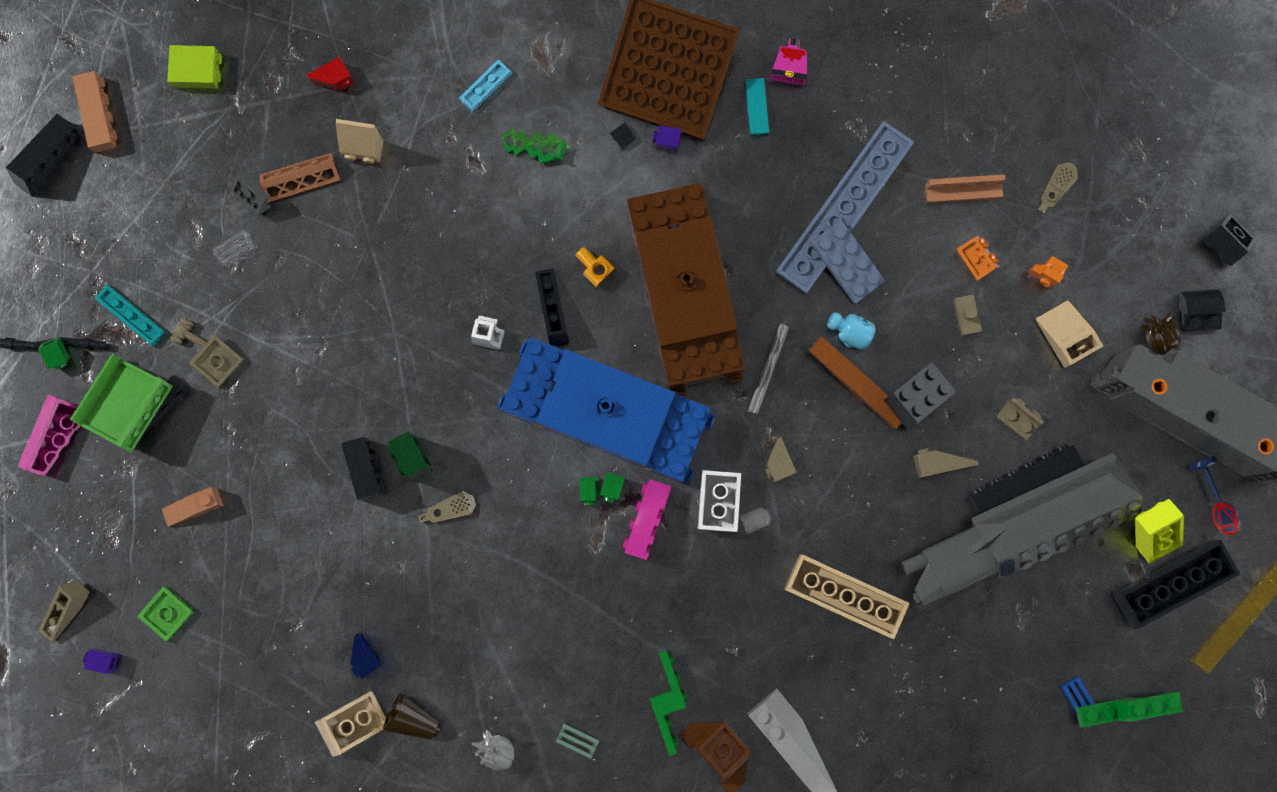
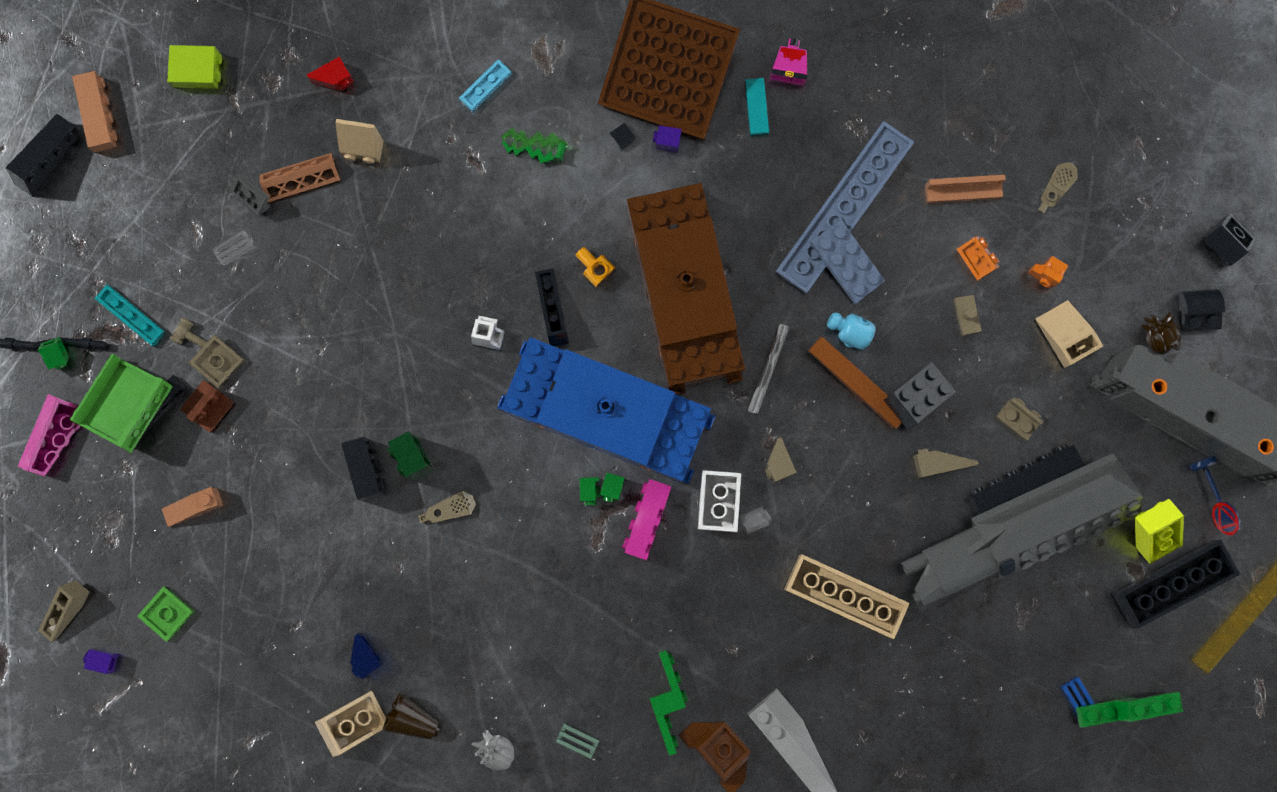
none -> copper bracket [180,380,234,432]

